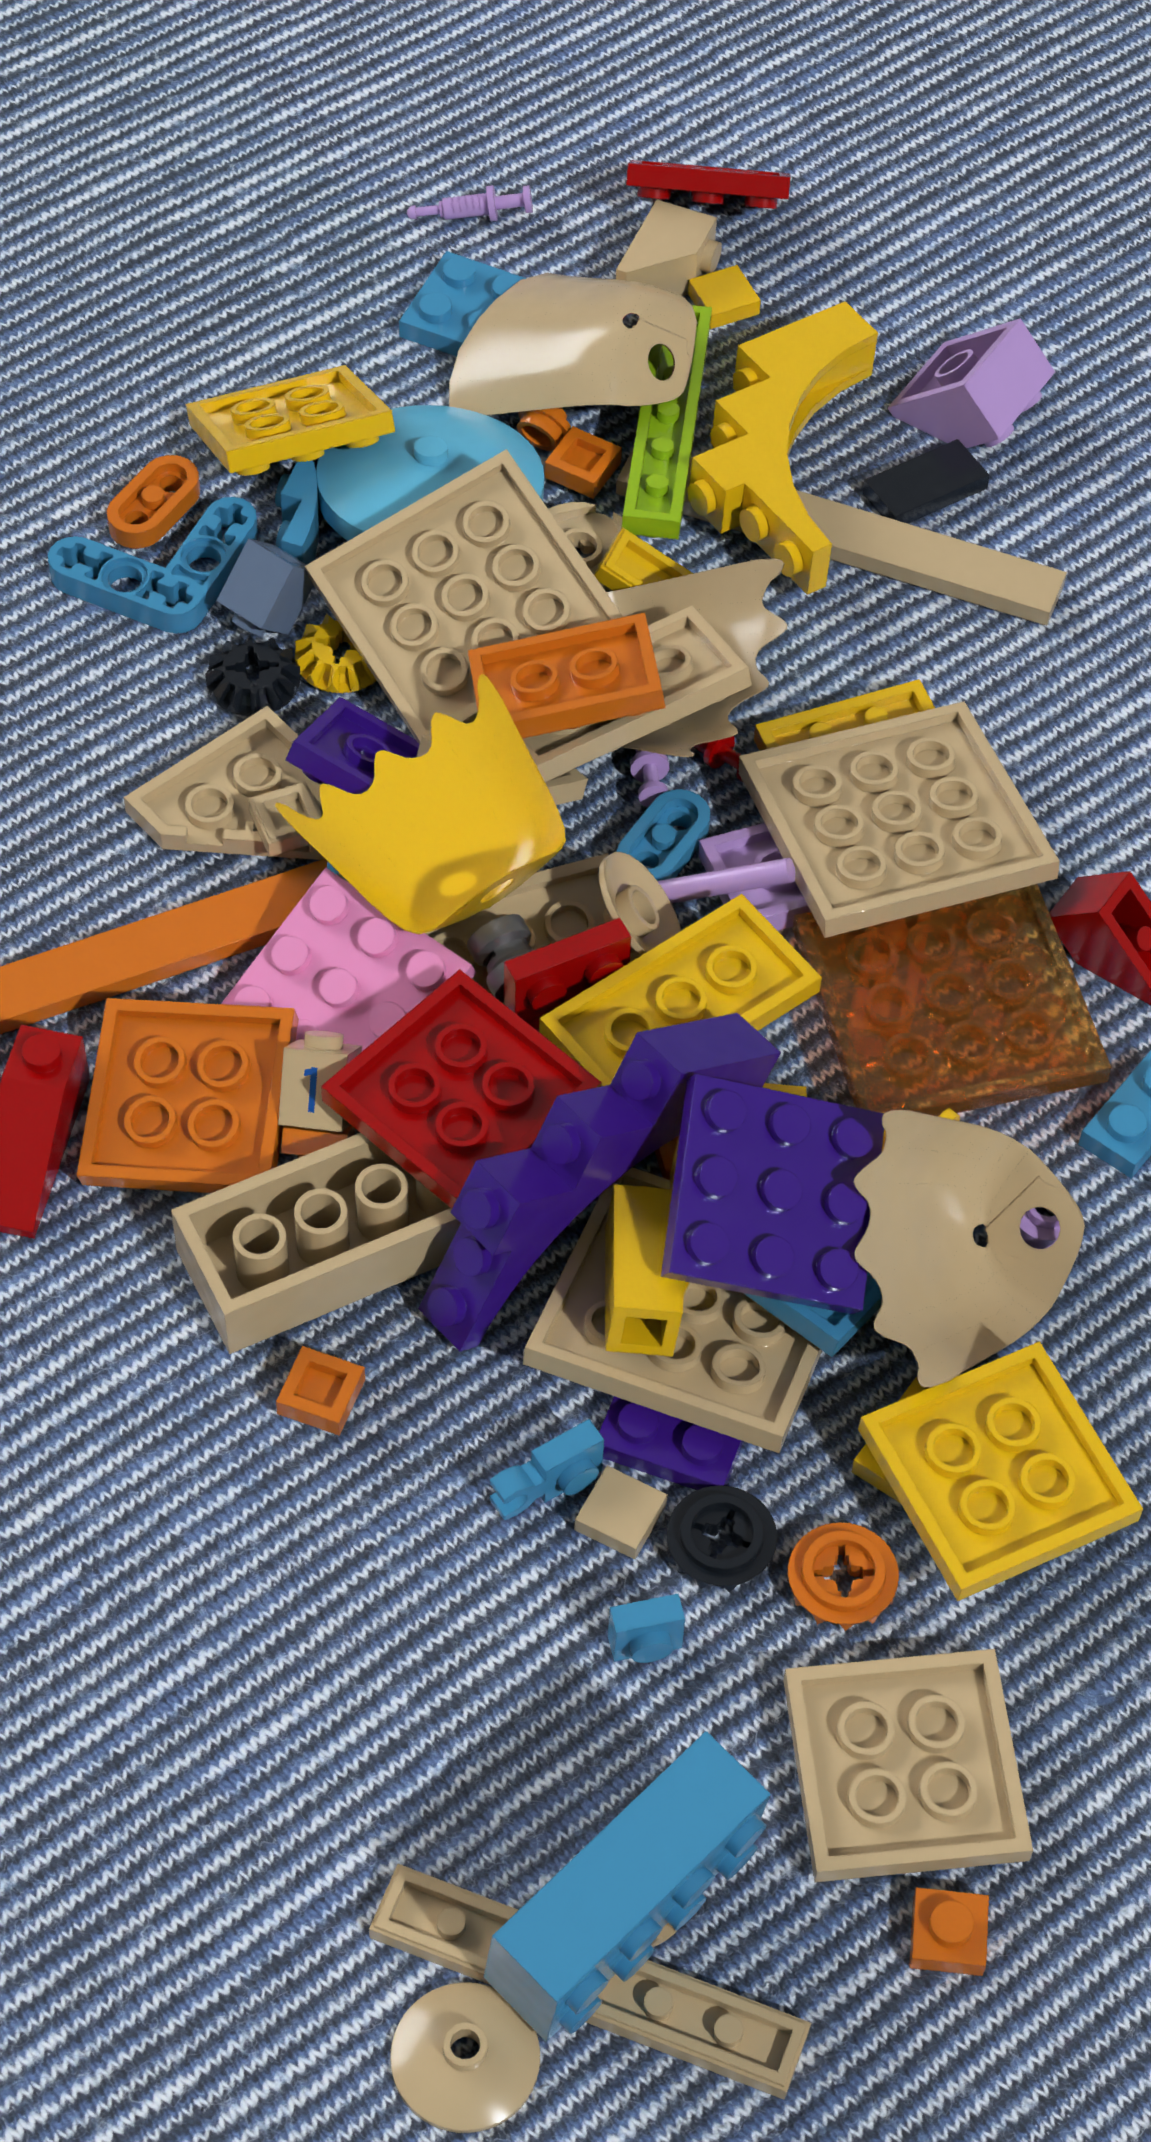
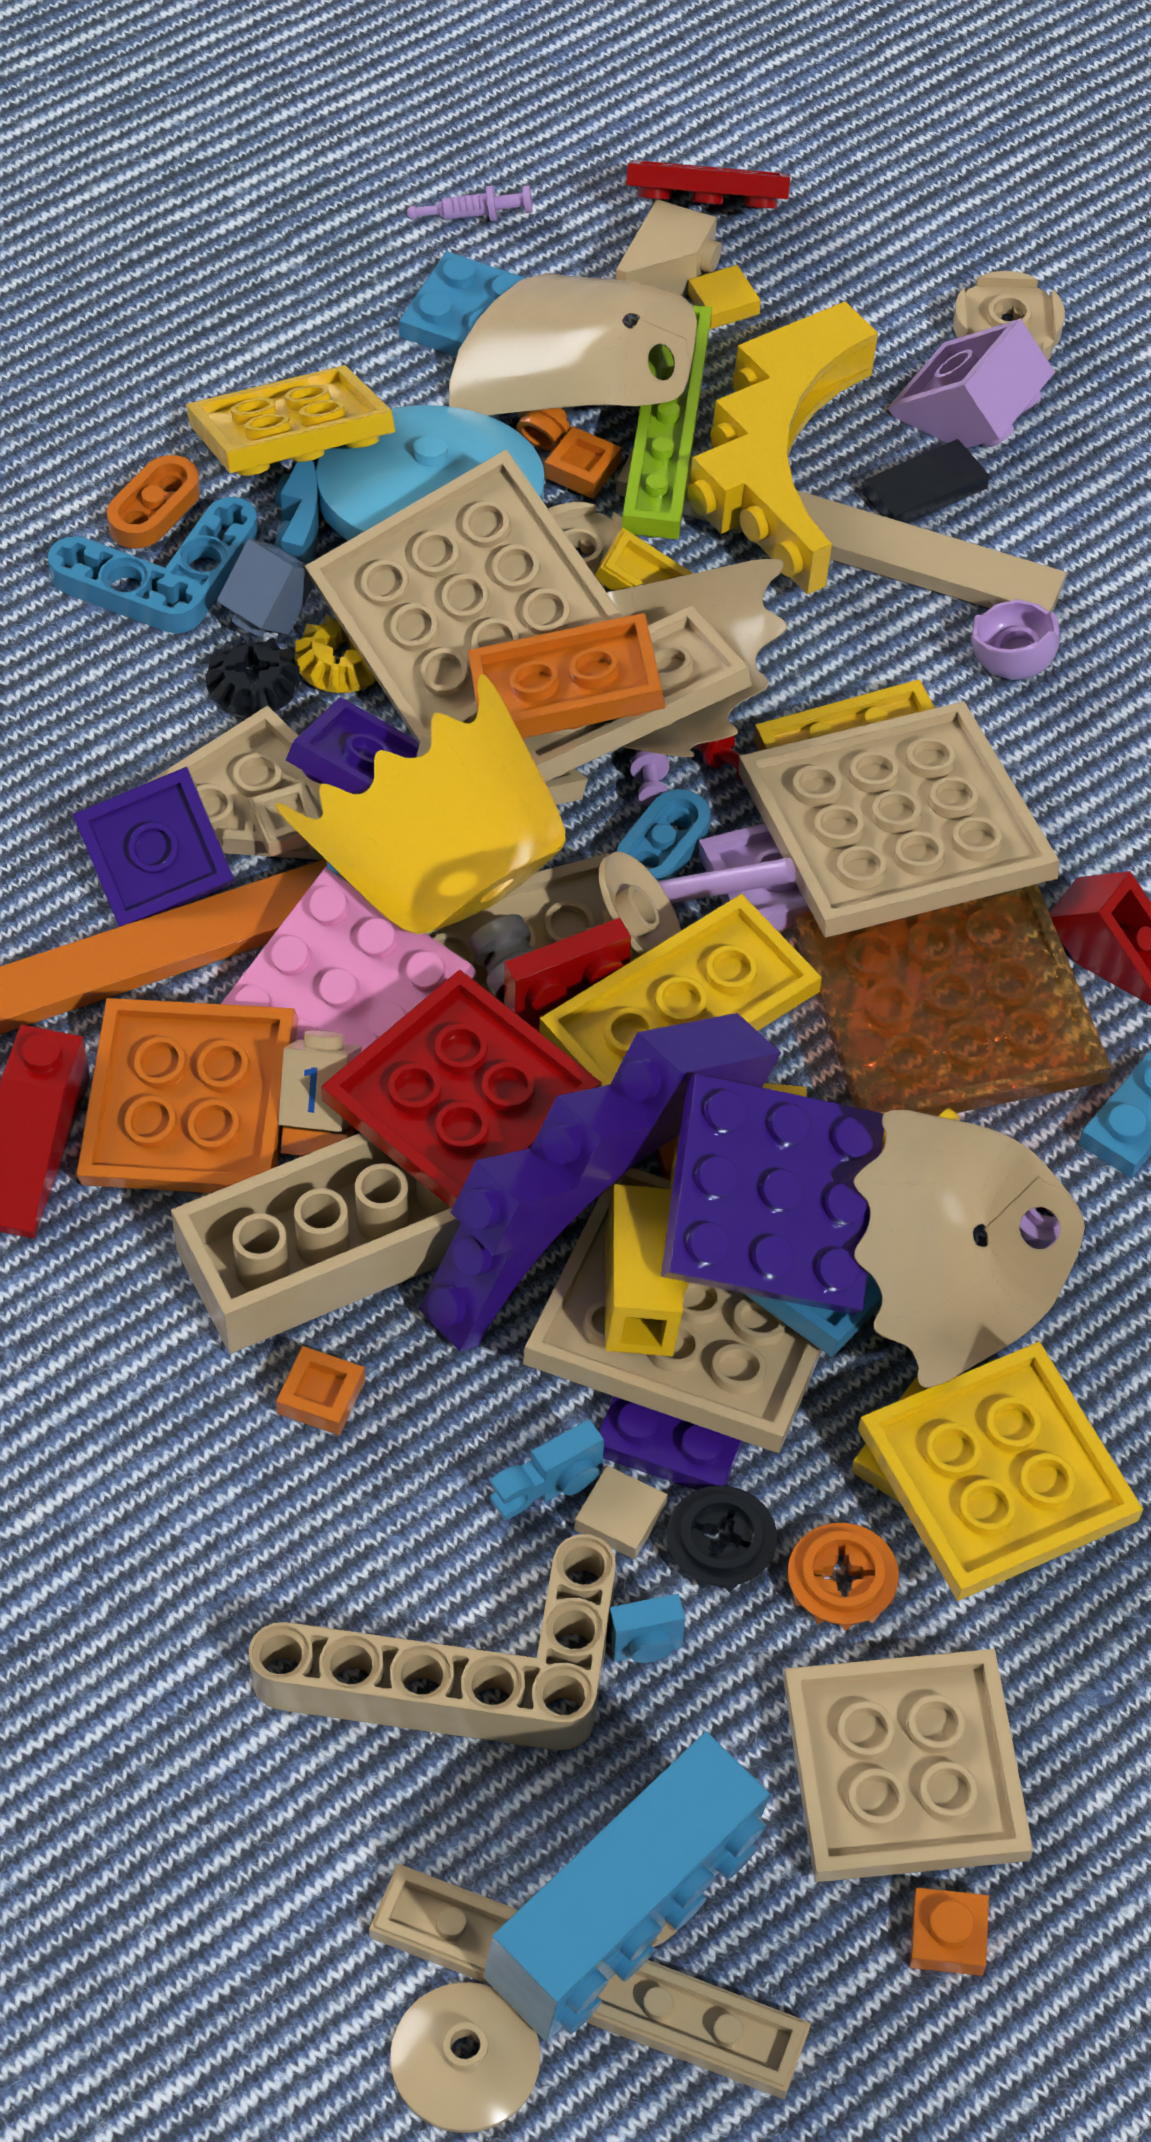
none -> dark purple plate [72,766,236,927]
none -> tan beam [249,1534,616,1750]
none -> tan plate [953,271,1065,360]
none -> lavender hair [971,599,1060,680]

